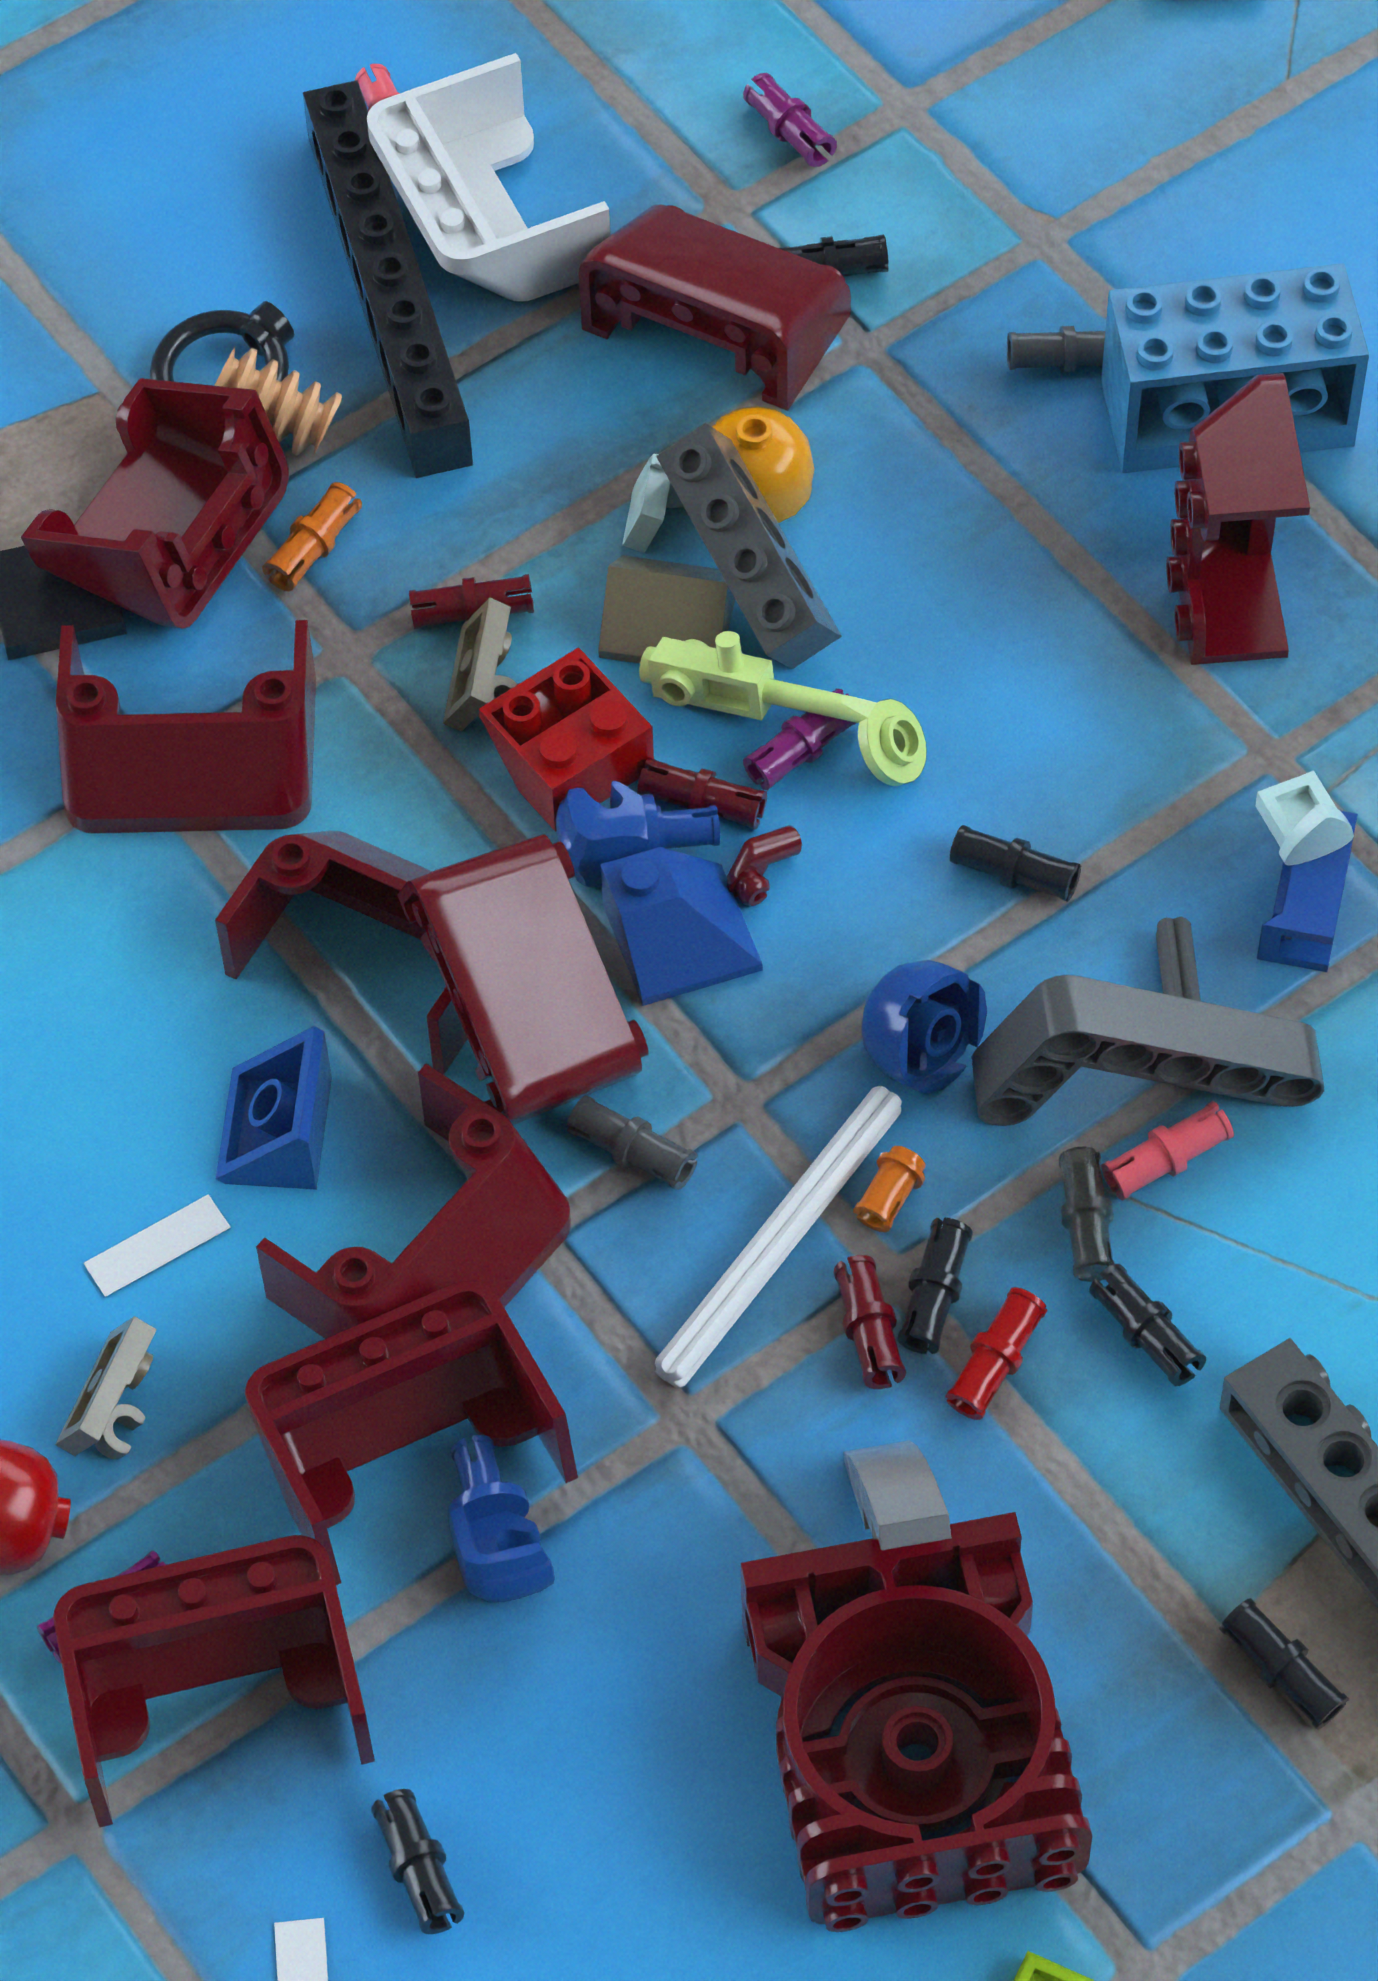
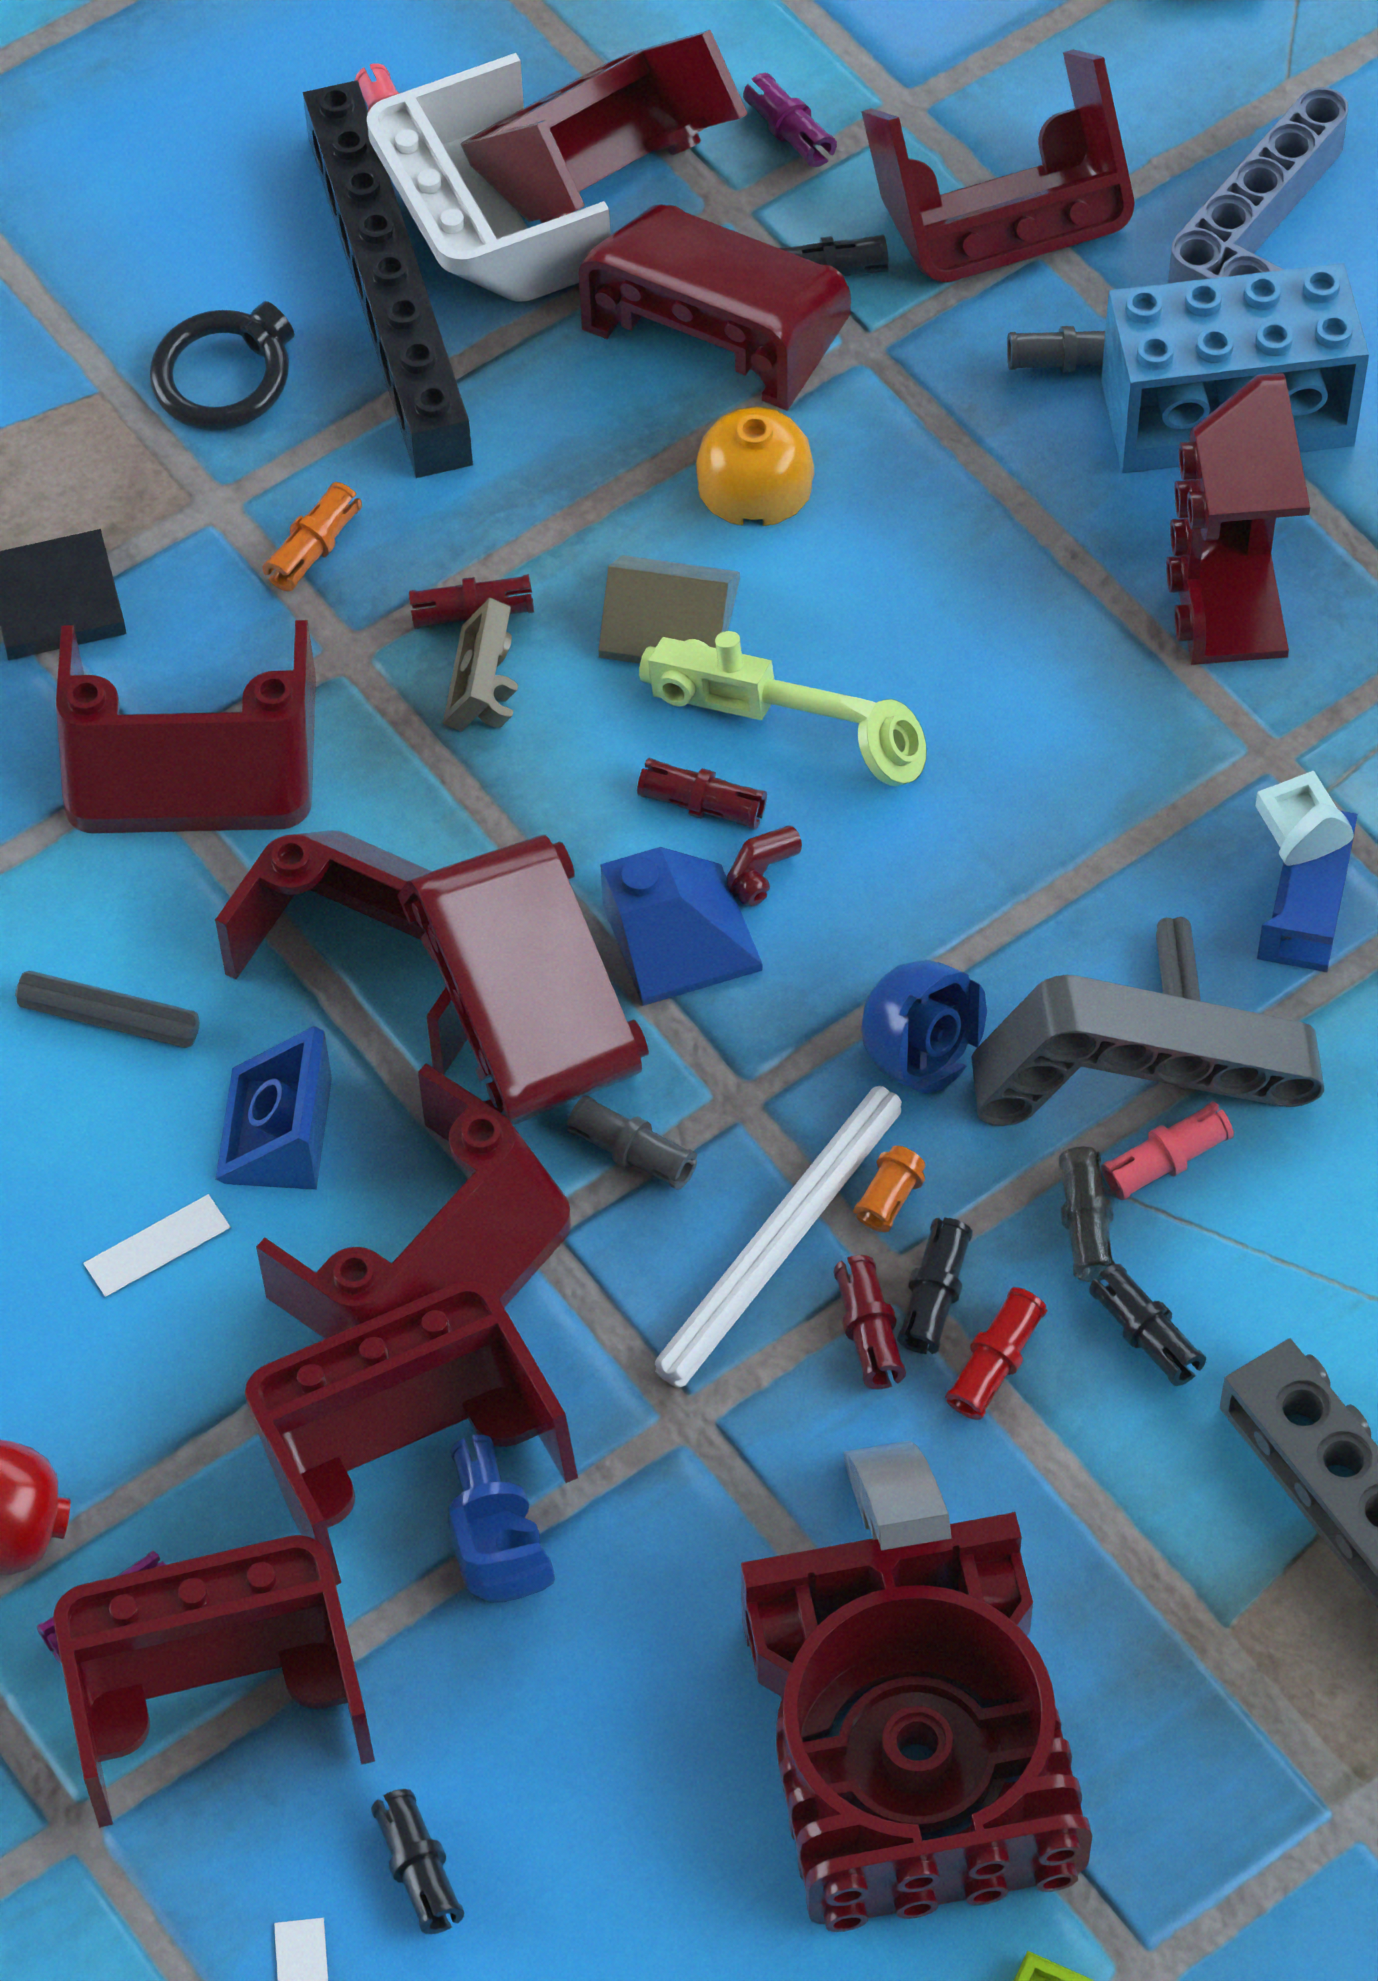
dark red windscreen [21,378,289,629] -> none
dark tan plate [55,1316,157,1459] -> none
light nougat piece [214,347,342,456] -> none
red slope [479,647,654,832] -> none
blue piece [556,781,720,888] -> none
light aqua tile [622,454,684,553] -> none
dark grey brick [656,423,842,669] -> none
magenta pin [743,688,856,791] -> none
black pin [950,825,1081,902] -> none
black pin [1219,1598,1349,1730] -> none
none -> dark grey axle [15,971,200,1048]
none -> dark red windscreen [460,30,748,224]
none -> dark red windscreen [861,49,1135,282]
none -> sand blue beam [1168,87,1348,283]

